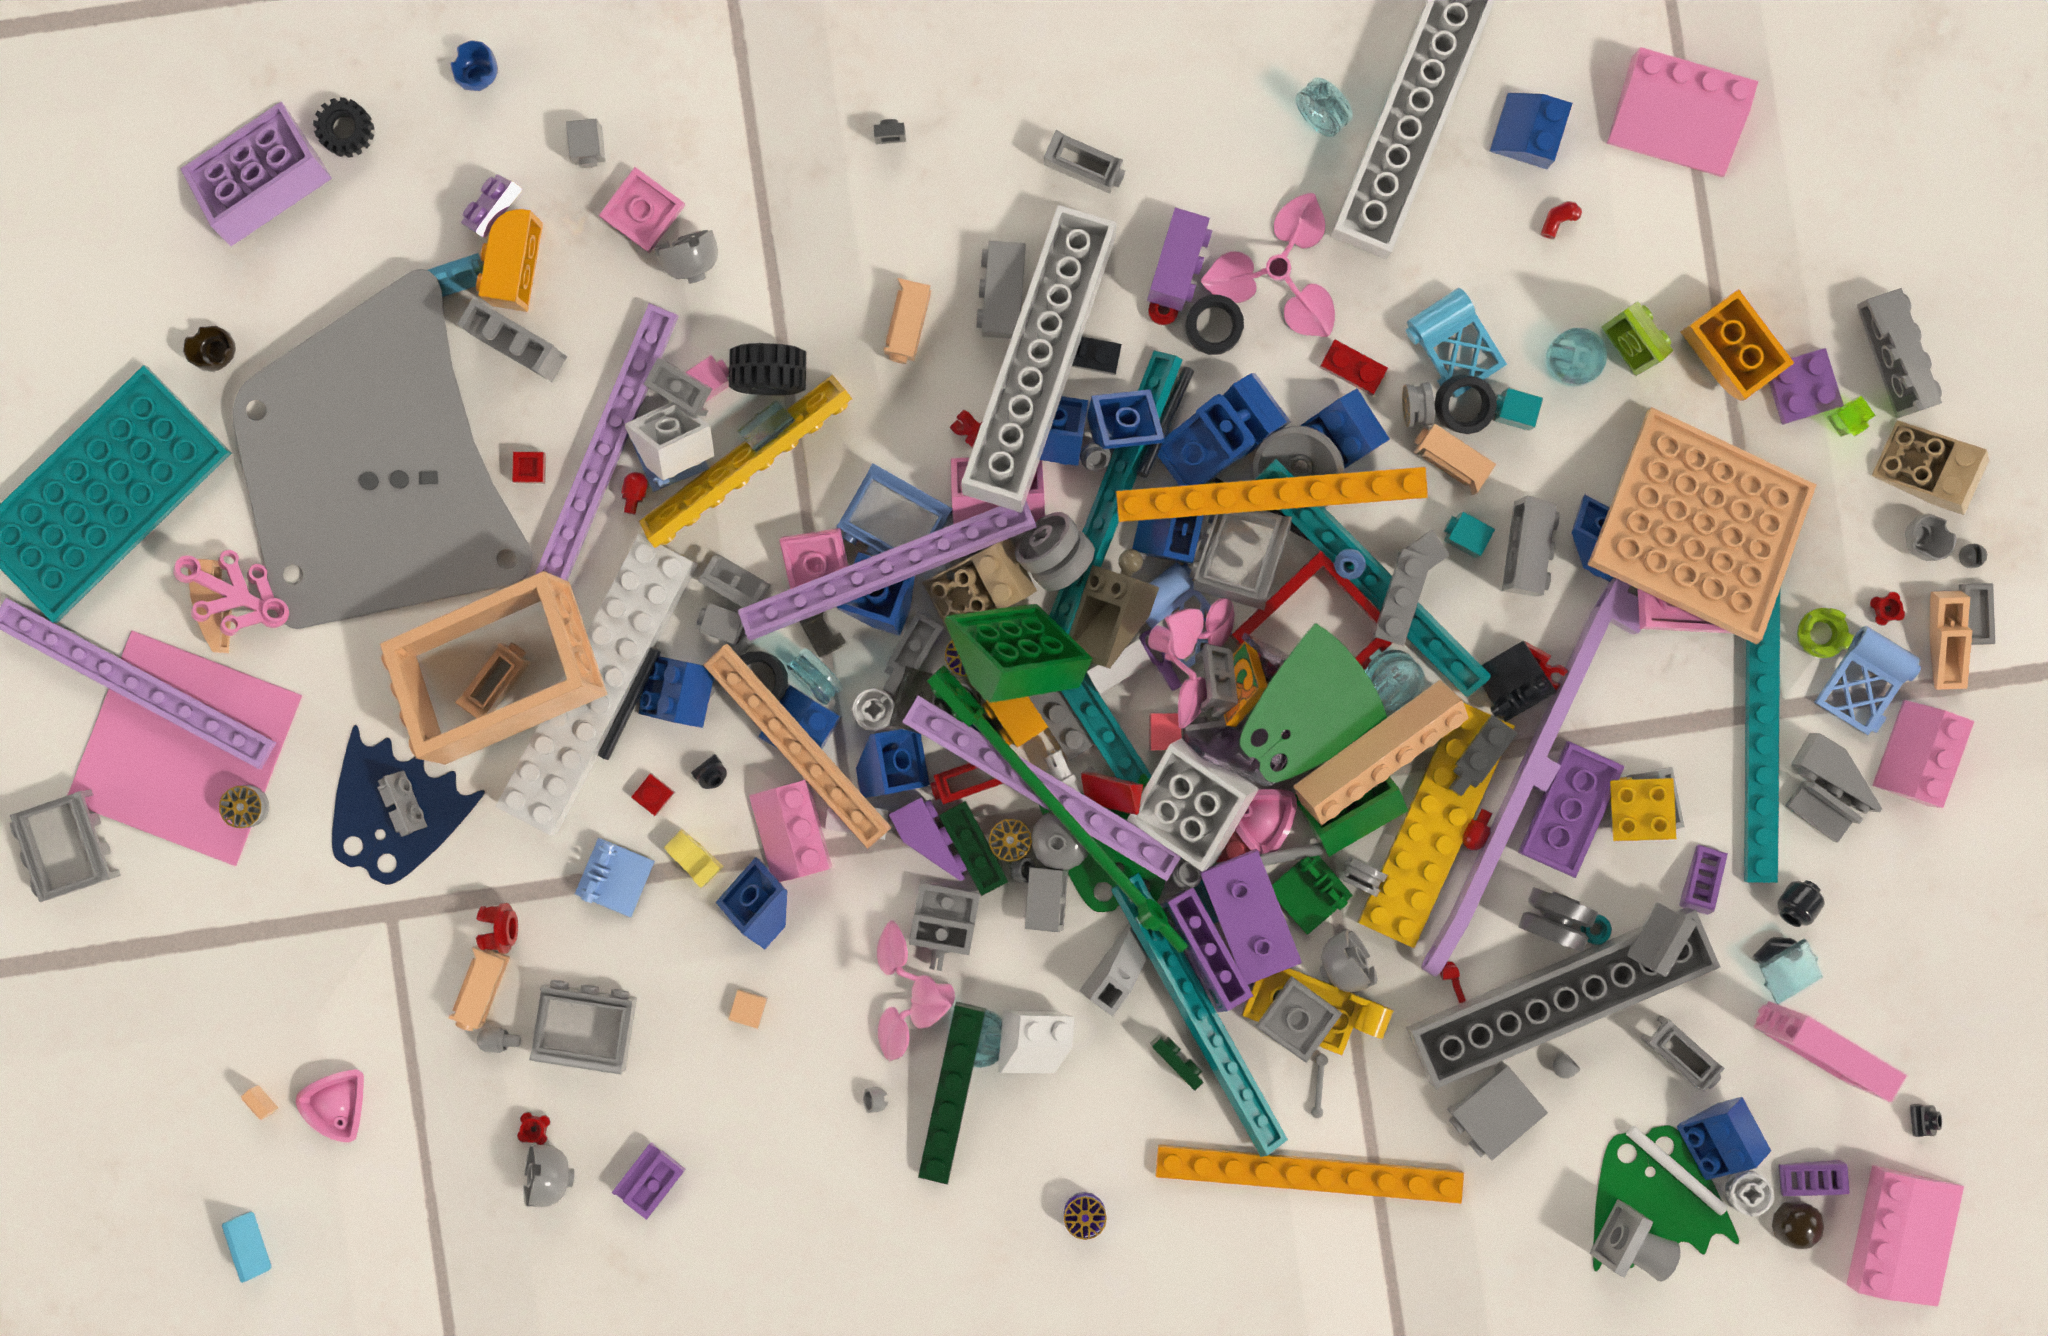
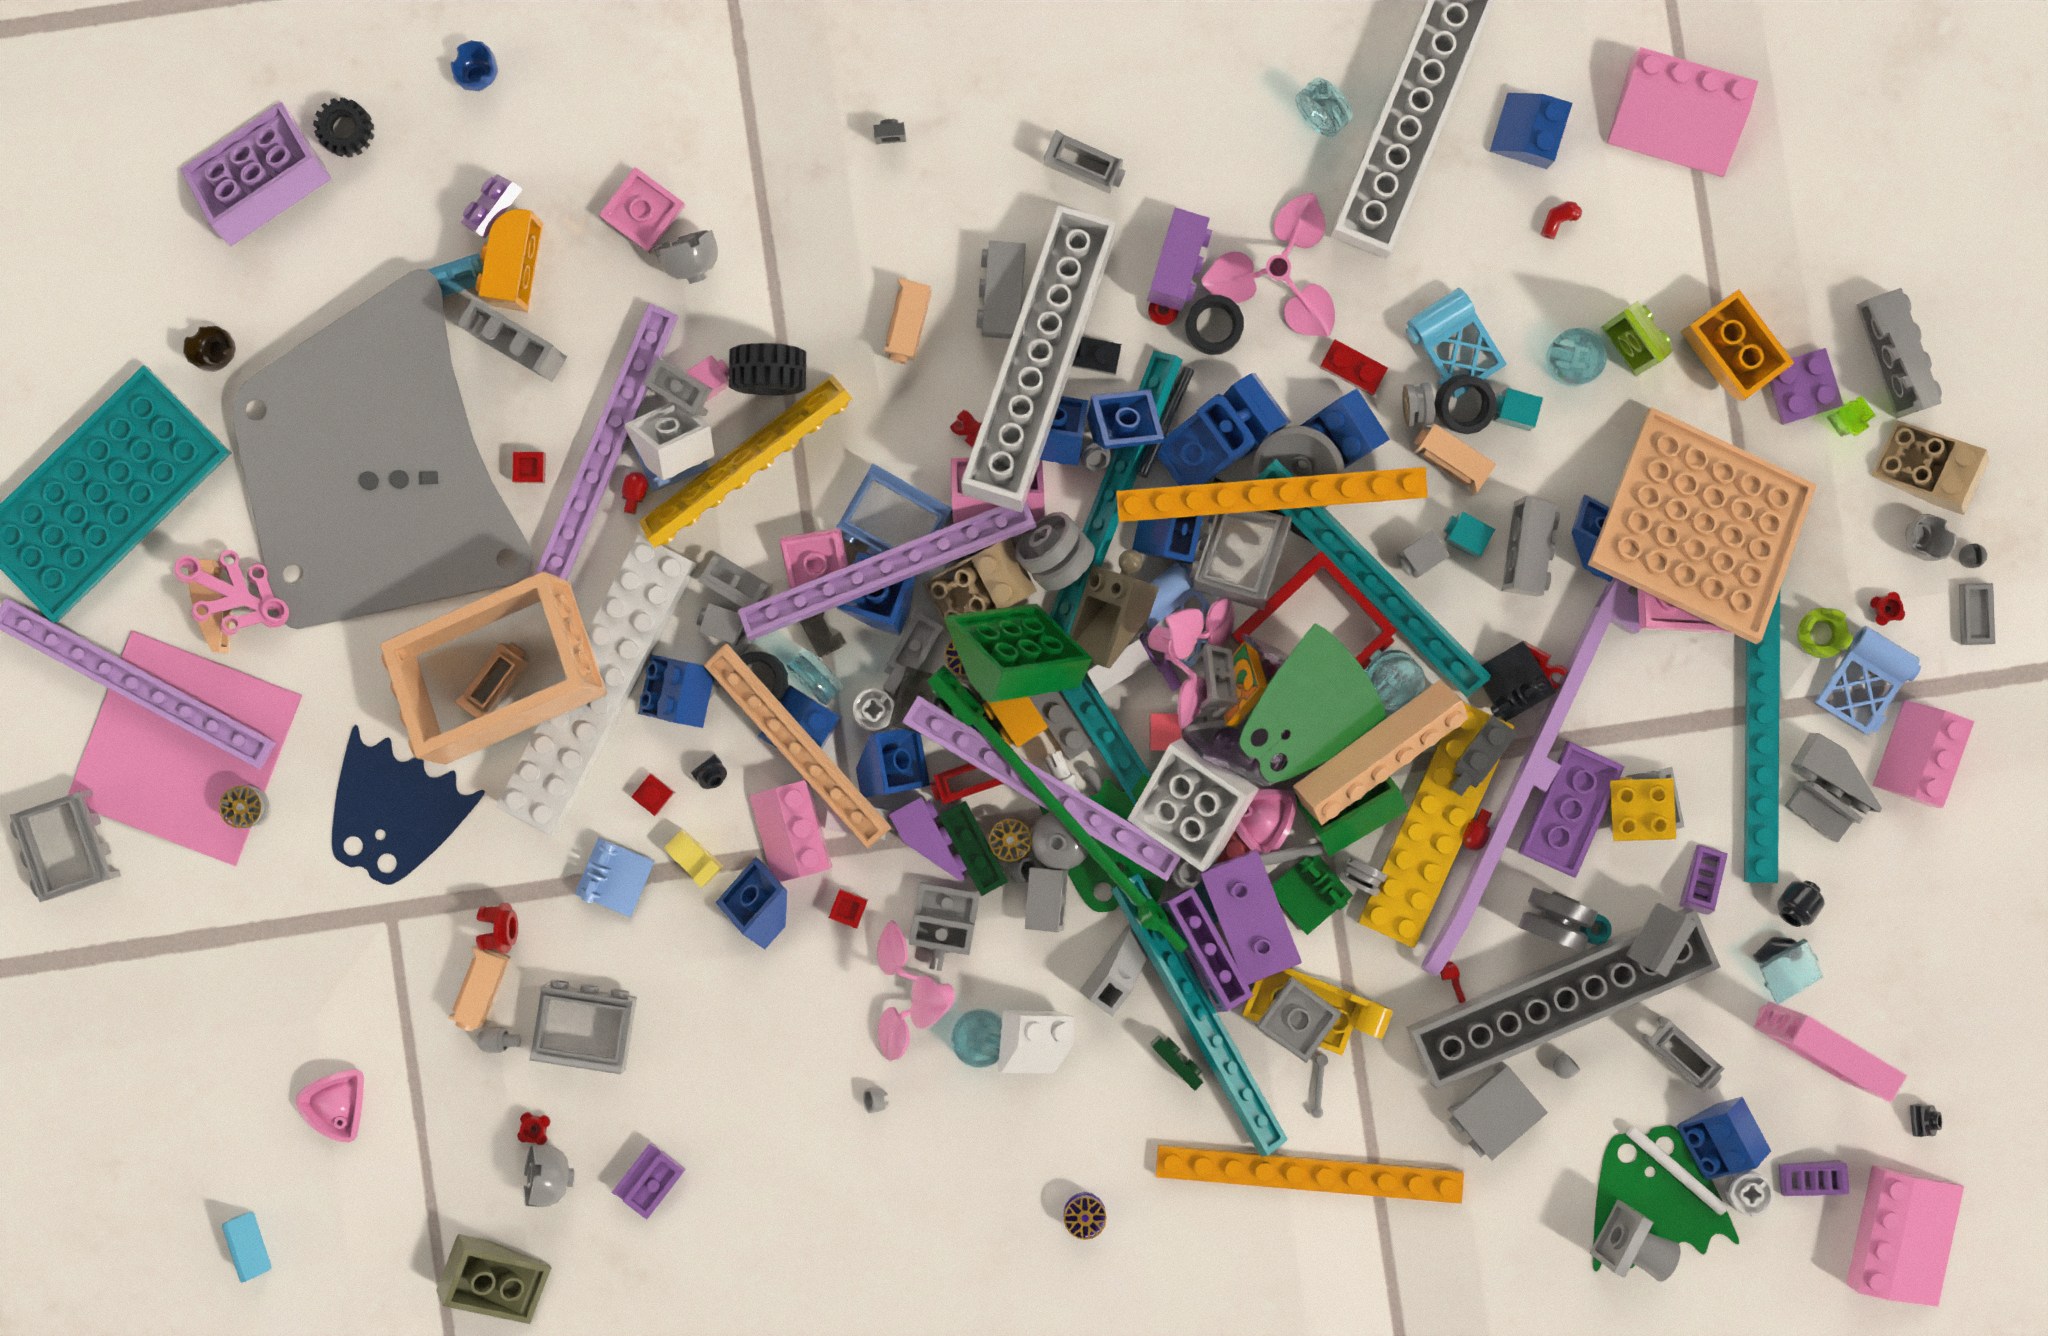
light nougat tile [241,1085,278,1120] -> none
light grey hinge [377,771,428,837] -> none
light grey brick [566,118,606,168] -> none
black bar [598,647,661,760] -> none
light nougat tile [728,989,767,1029] -> none
clear light blue piece [737,400,795,452] -> none
dark green plate [918,1001,986,1185] -> none
red slope [1081,772,1143,815] -> none
light grey cylinder [1320,929,1378,992] -> none
medium blue plate [1334,549,1366,579] -> none
light grey plate [1373,548,1433,646] -> none
dark brown hair [1772,1202,1824,1249] -> none
light nougat slope [1930,591,1973,690] -> none
none -> olive slope [436,1234,552,1324]
none -> red plate [828,889,869,929]

